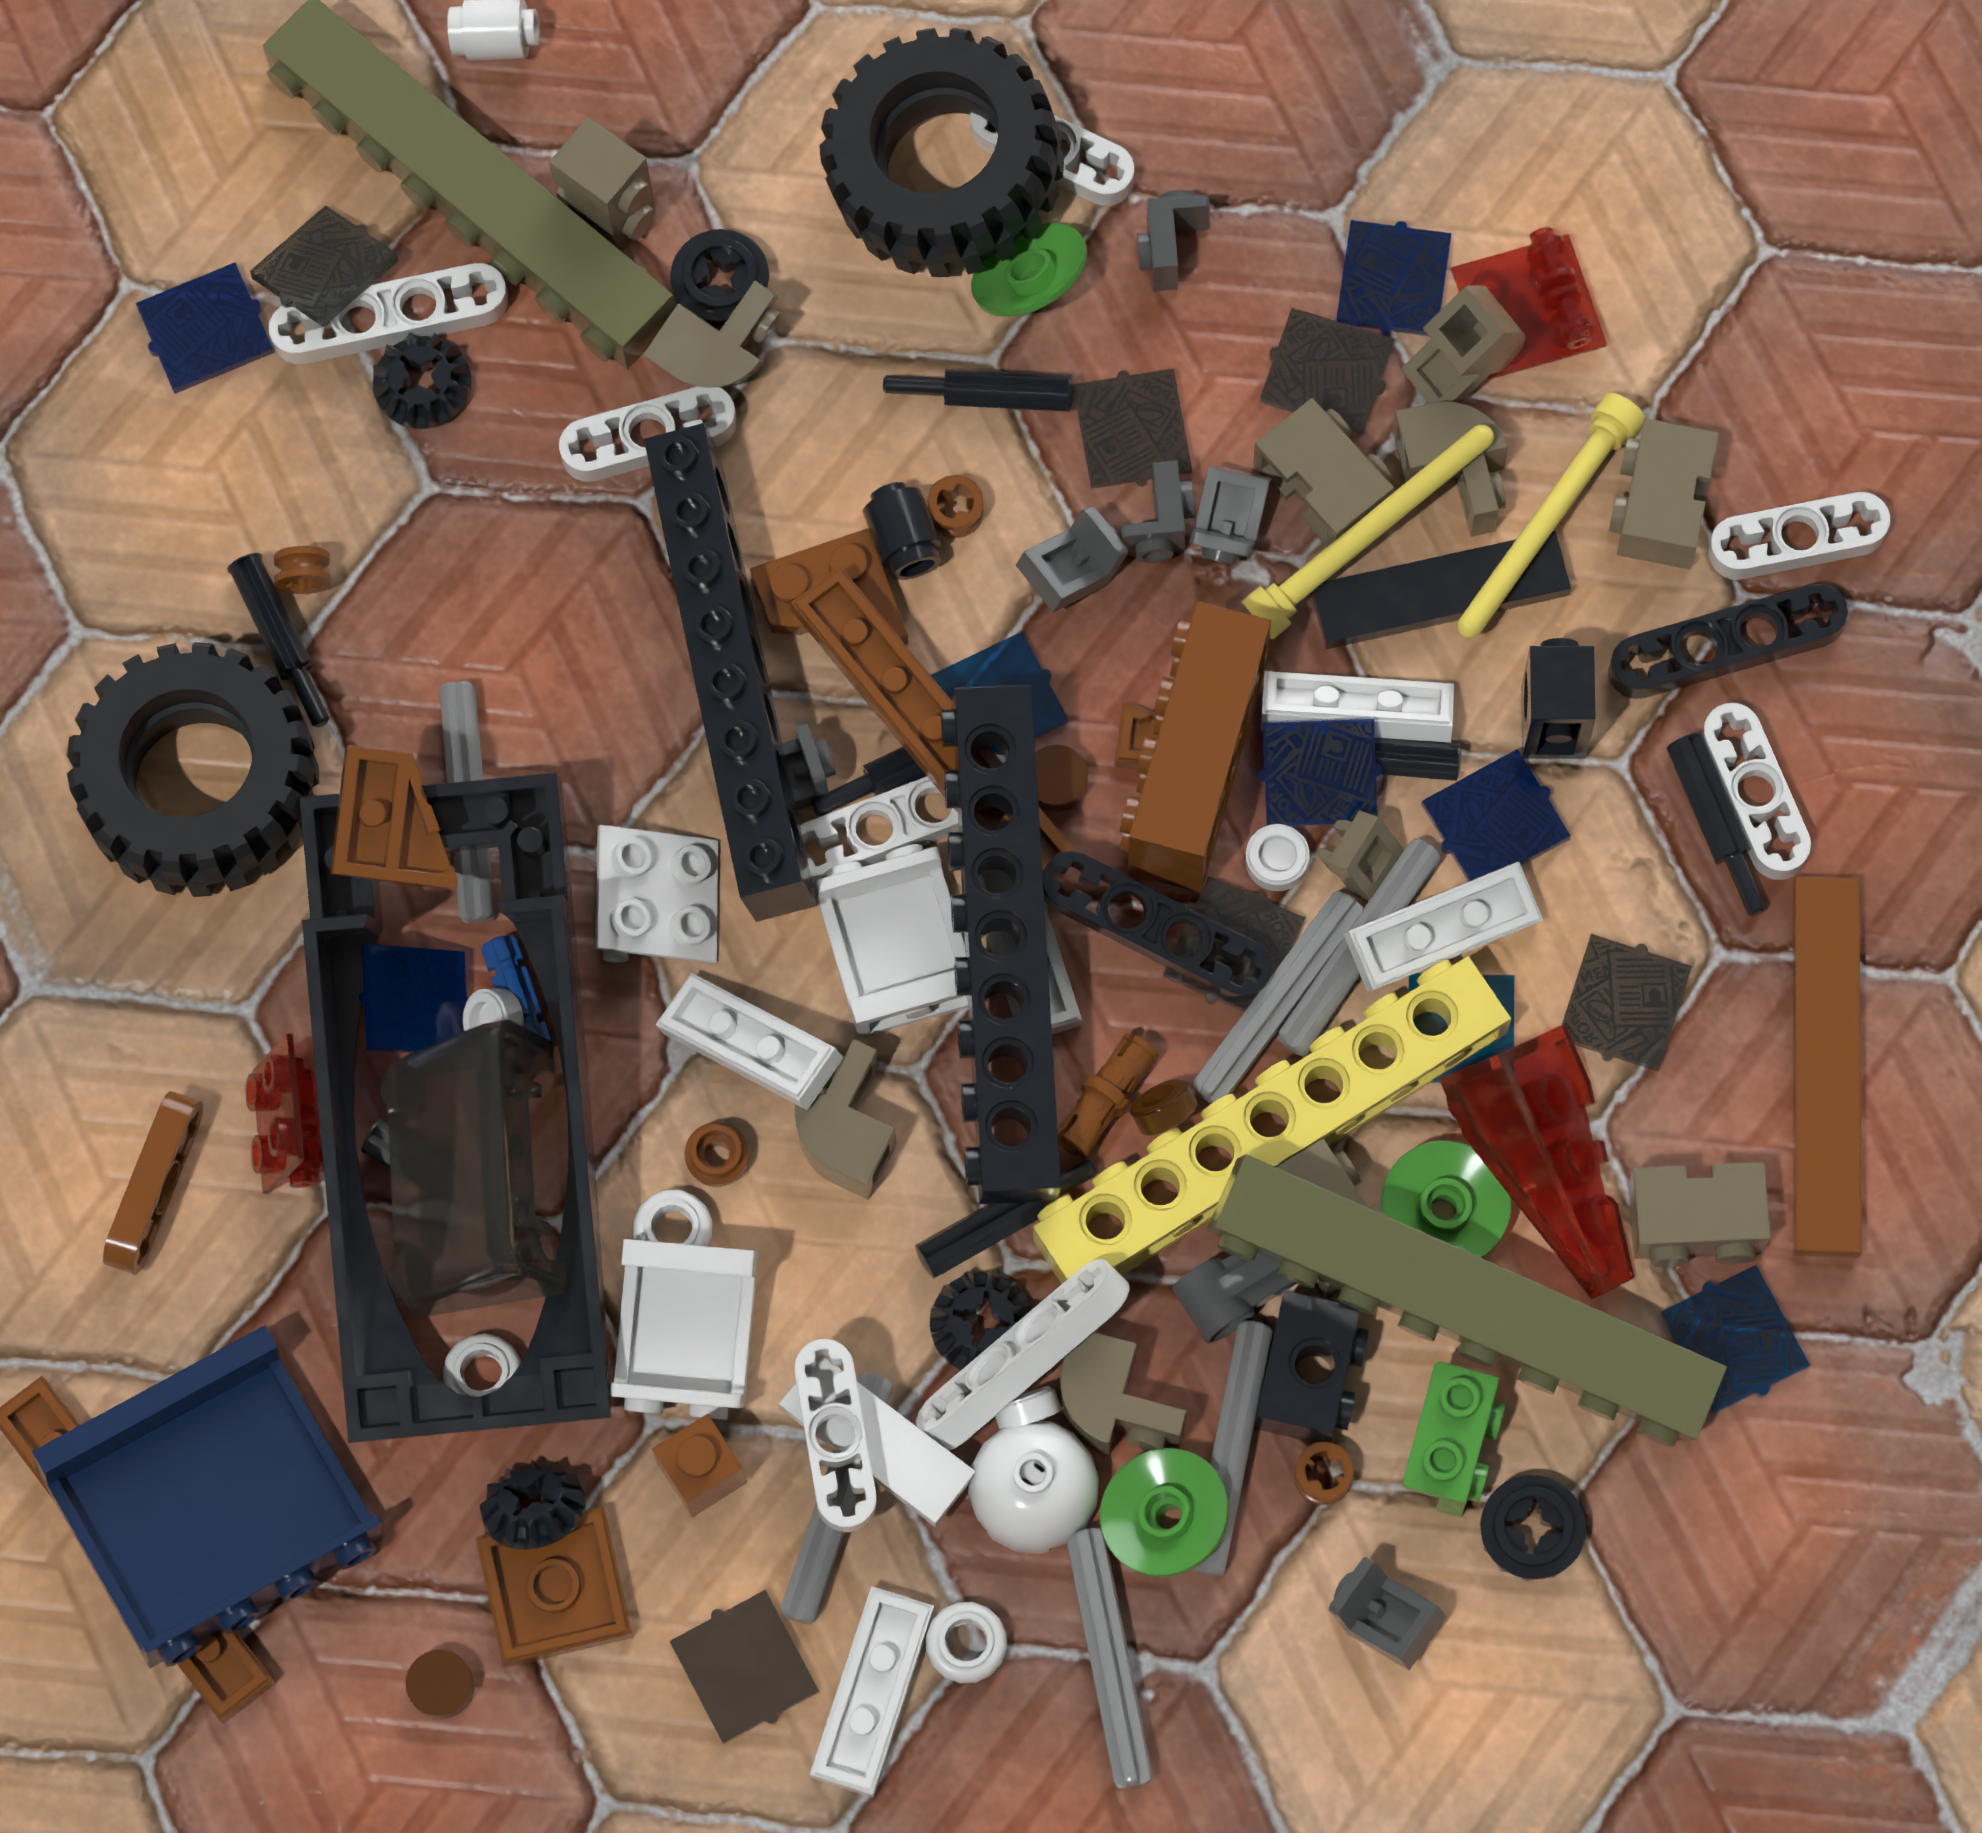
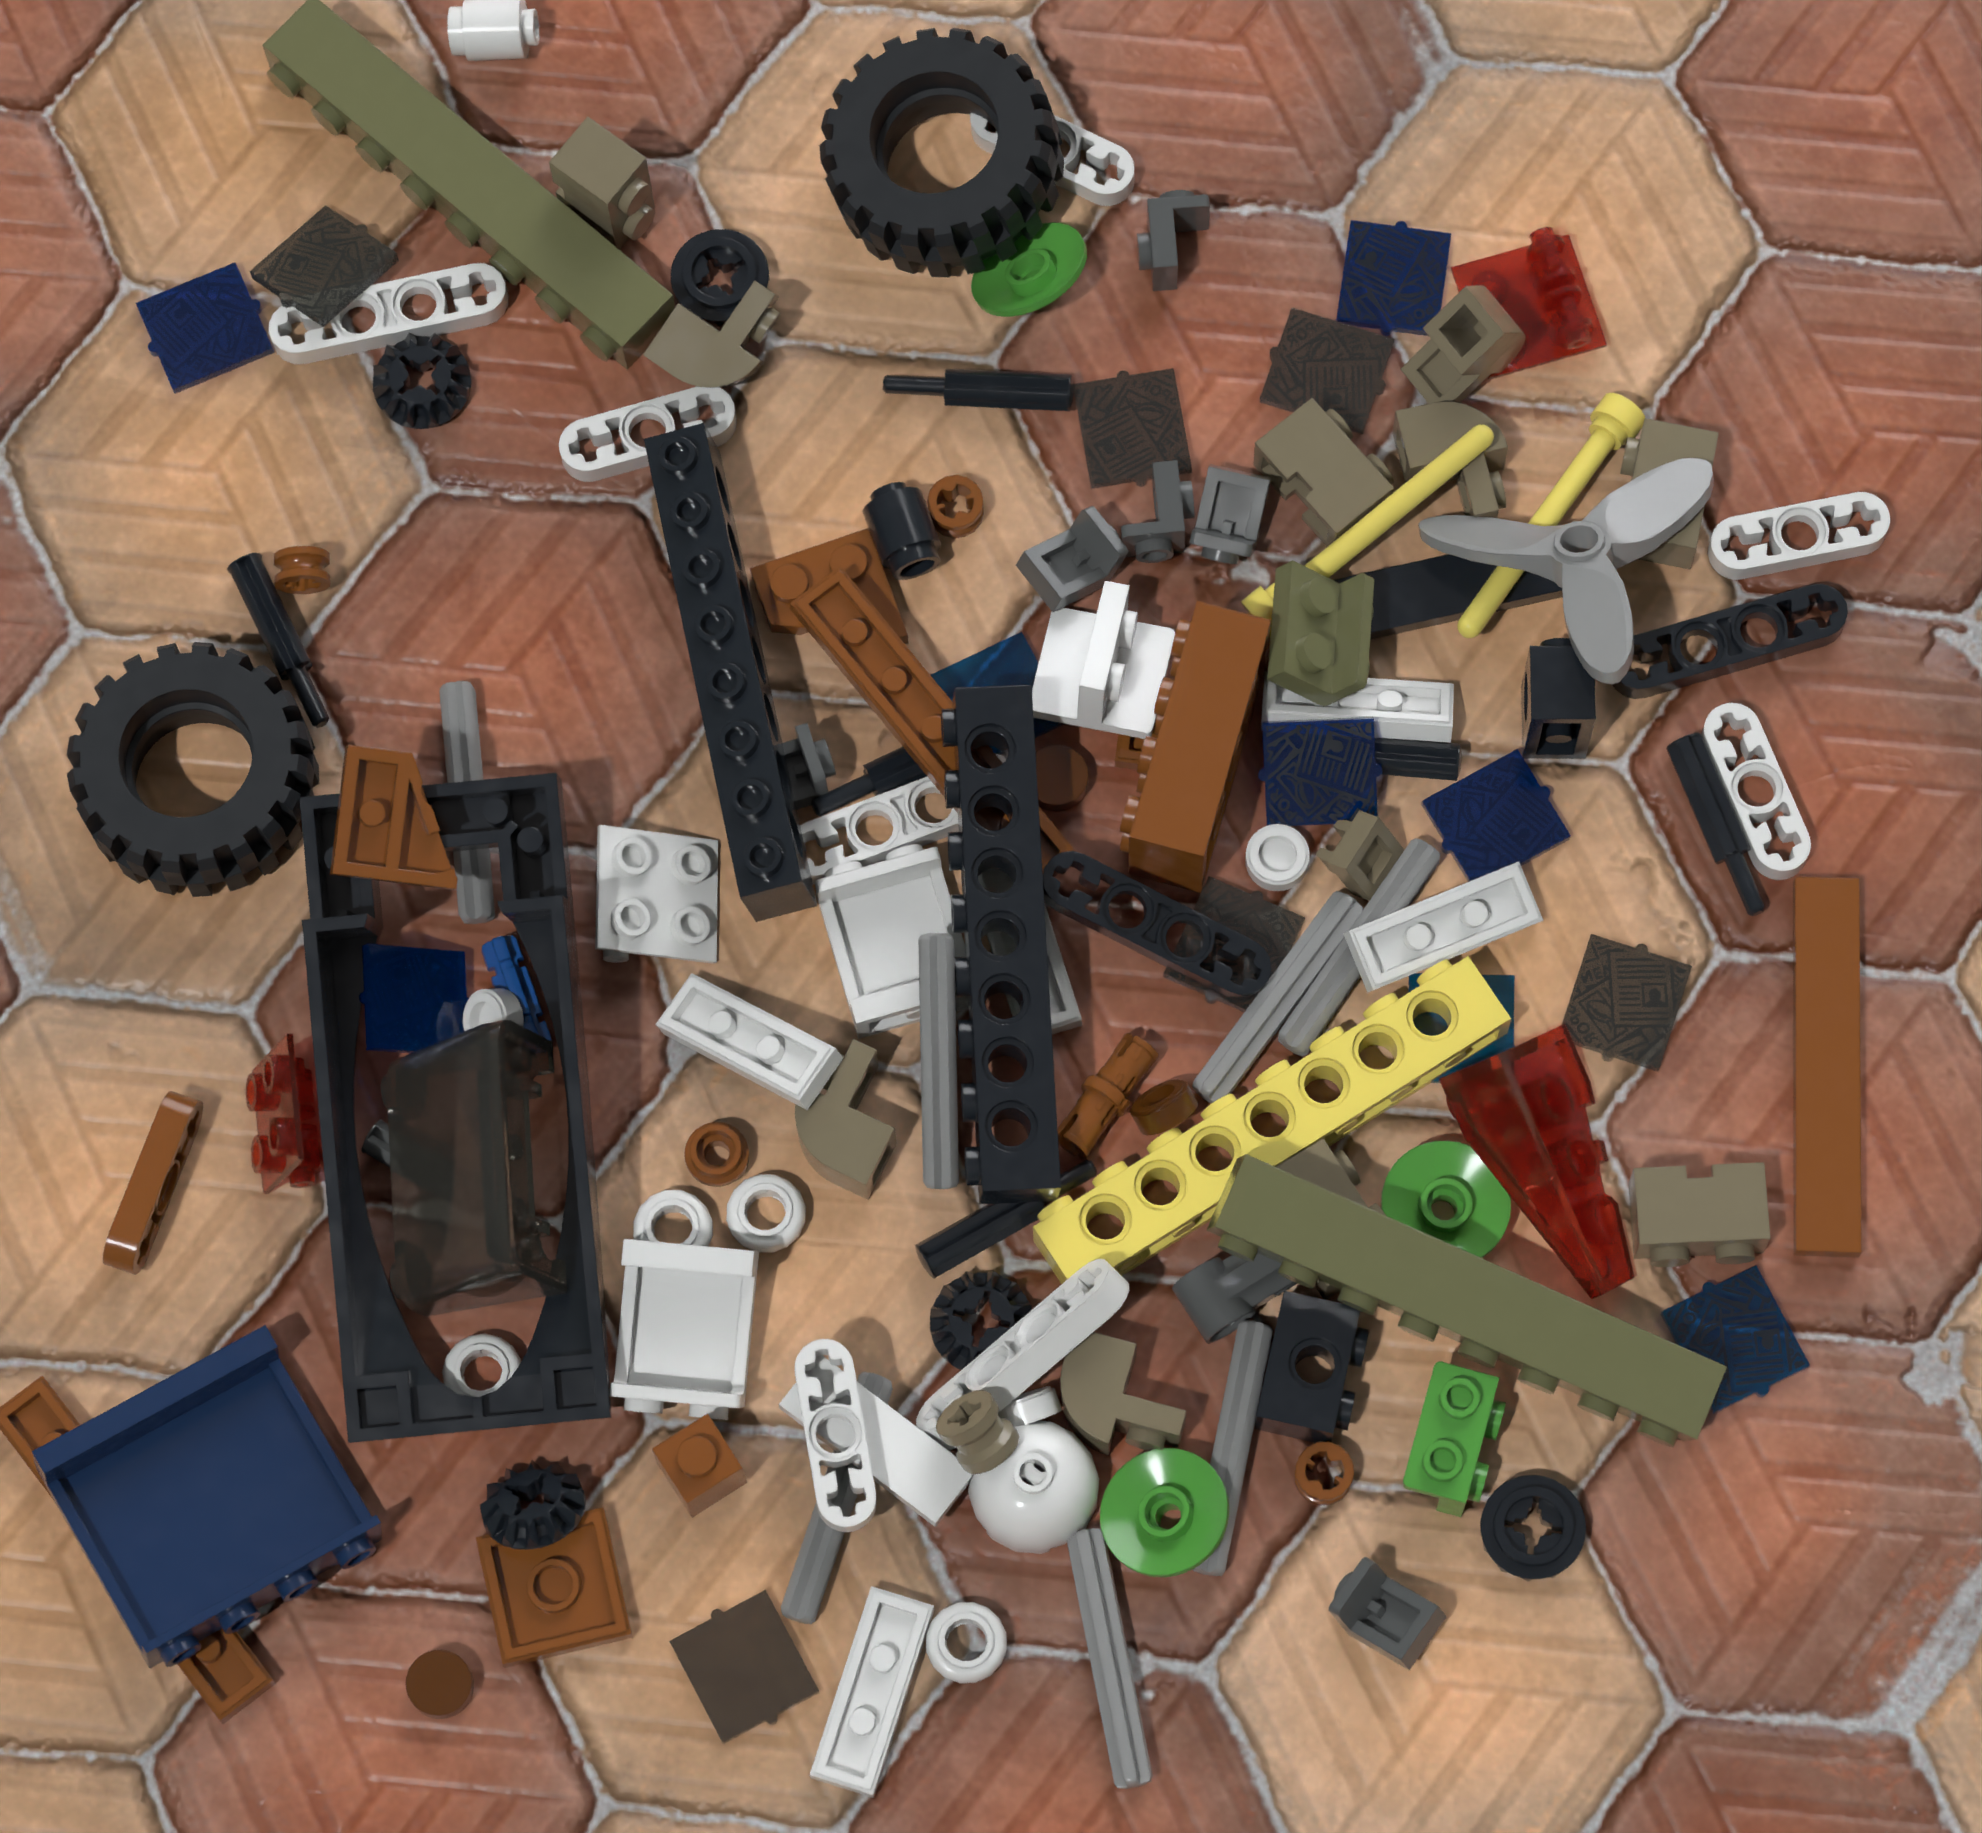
none -> white piece [726,1174,806,1253]
none -> light grey axle [918,933,959,1189]
none -> dark tan wheel [936,1390,1020,1474]
none -> white bracket [1032,581,1175,739]
none -> olive bracket [1267,560,1374,707]
none -> light grey piece [1418,458,1714,684]

